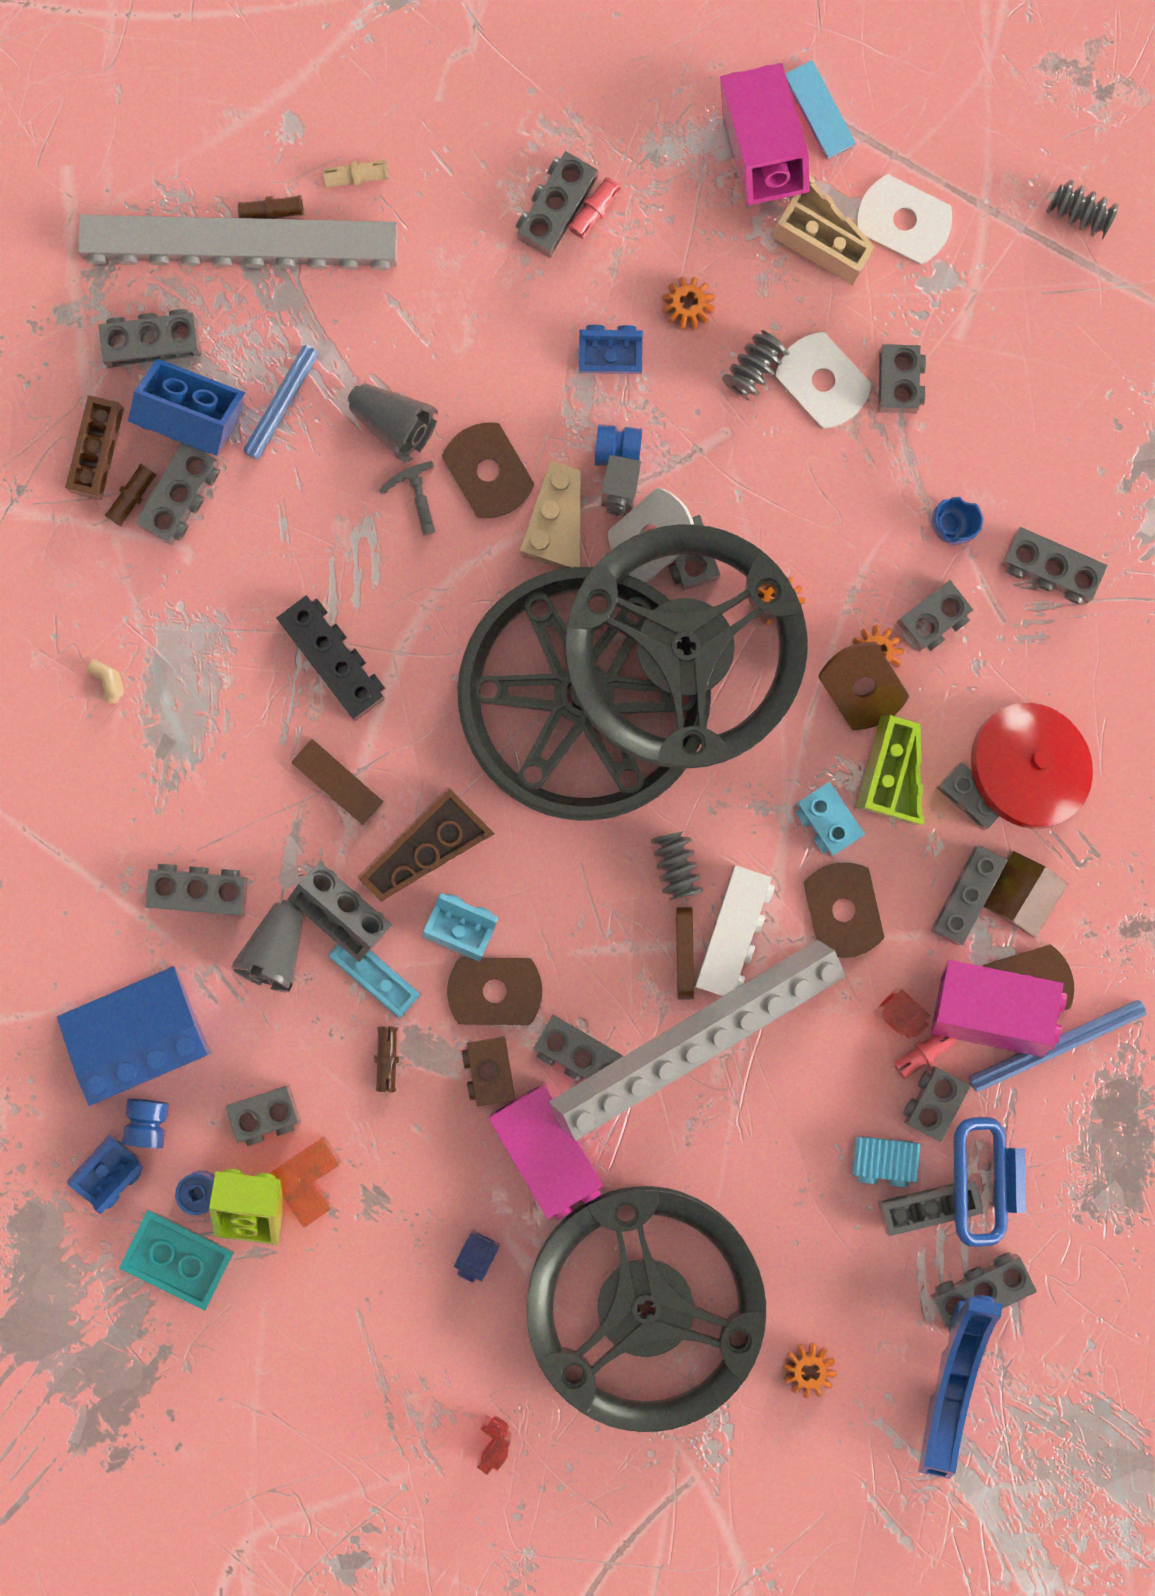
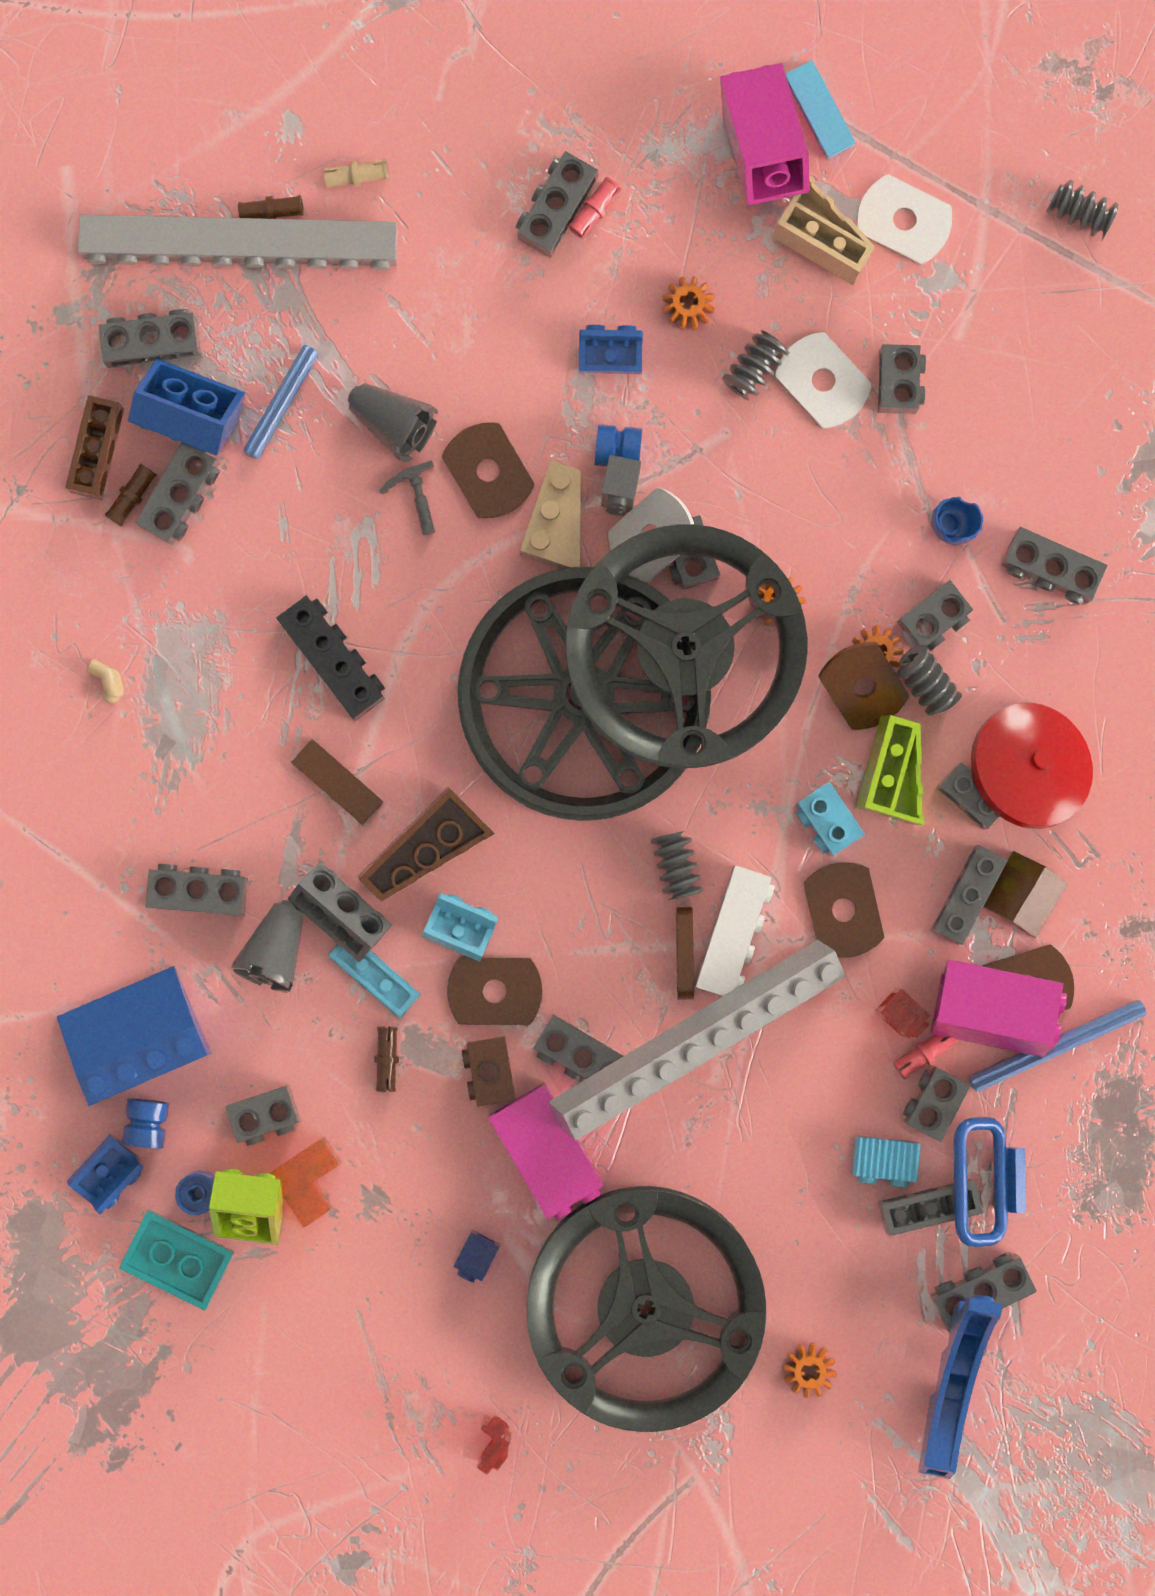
none -> dark grey piece [897,645,962,716]

